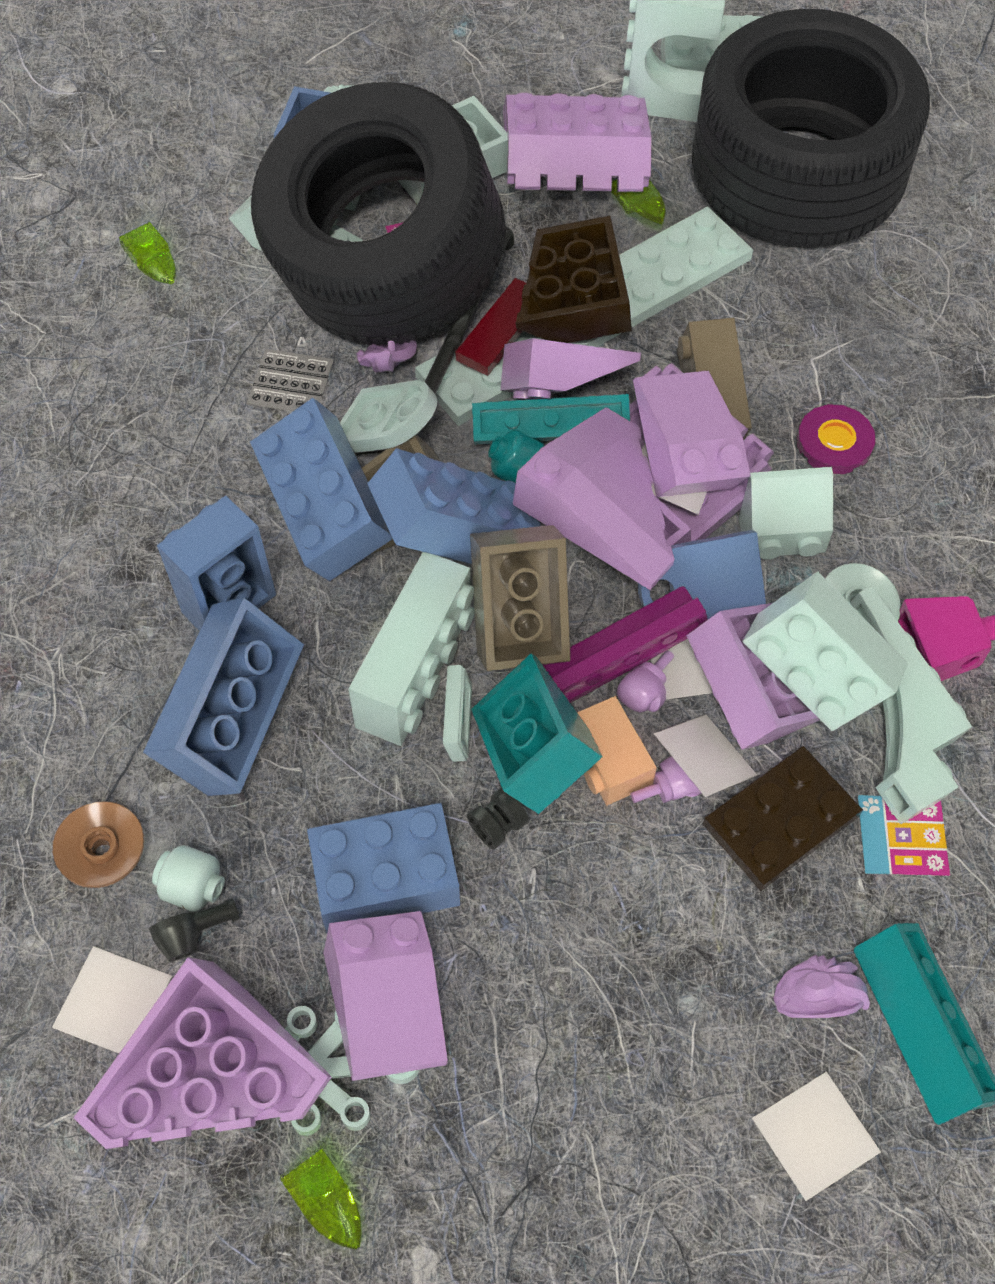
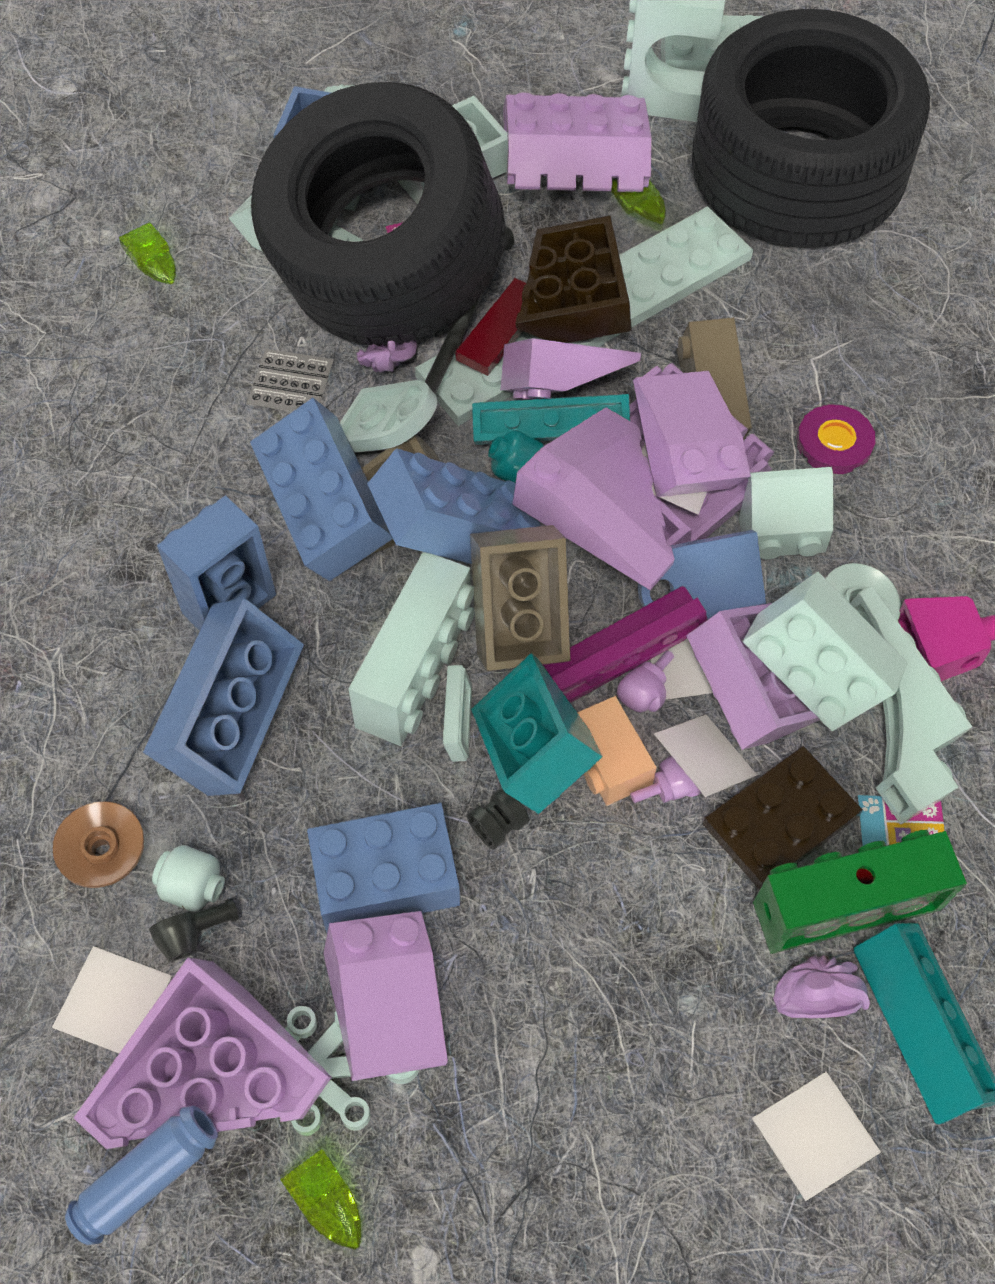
none -> medium blue axle [65,1106,217,1245]
none -> green brick [753,830,967,954]

